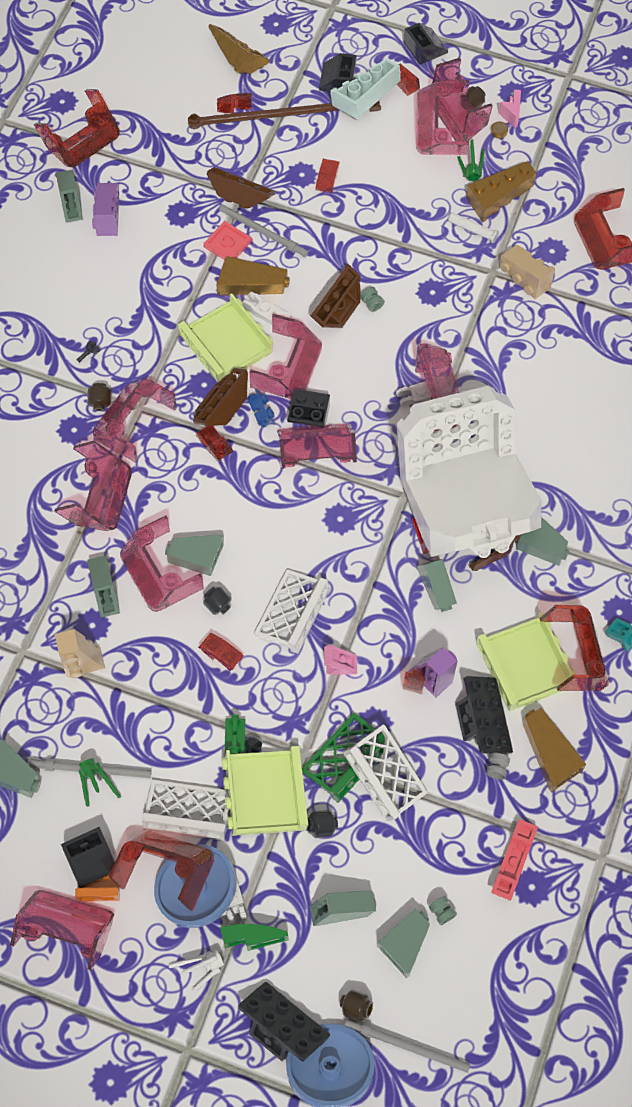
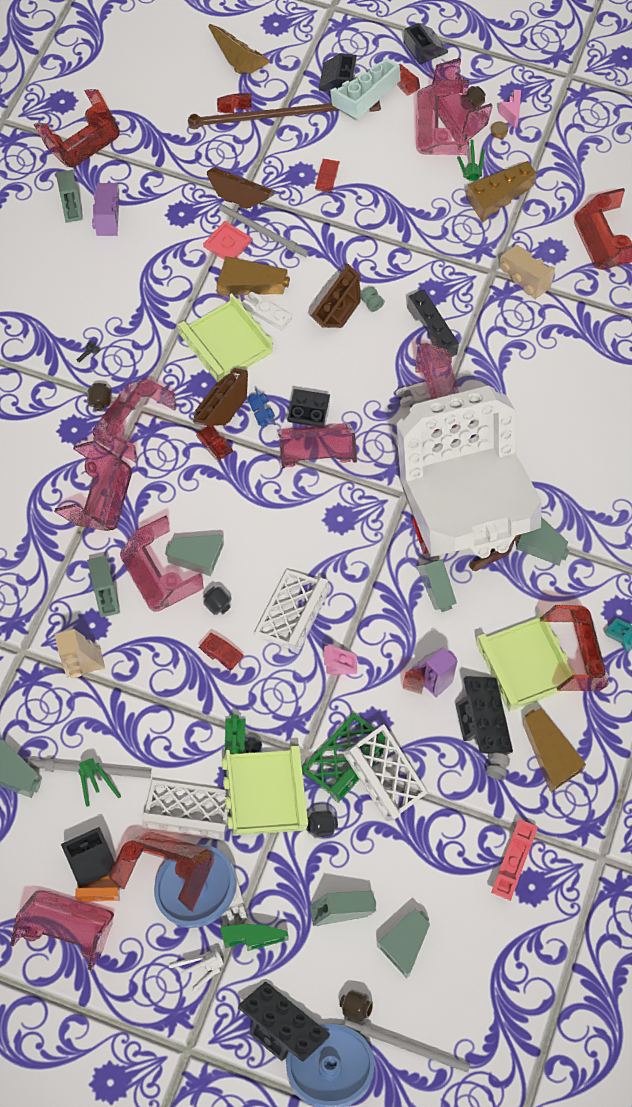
clear pink windscreen [249,313,322,400] -> none
sand green wheel [429,896,458,925] -> none
white axle [448,213,499,243] -> none
none -> black arch [407,289,459,362]

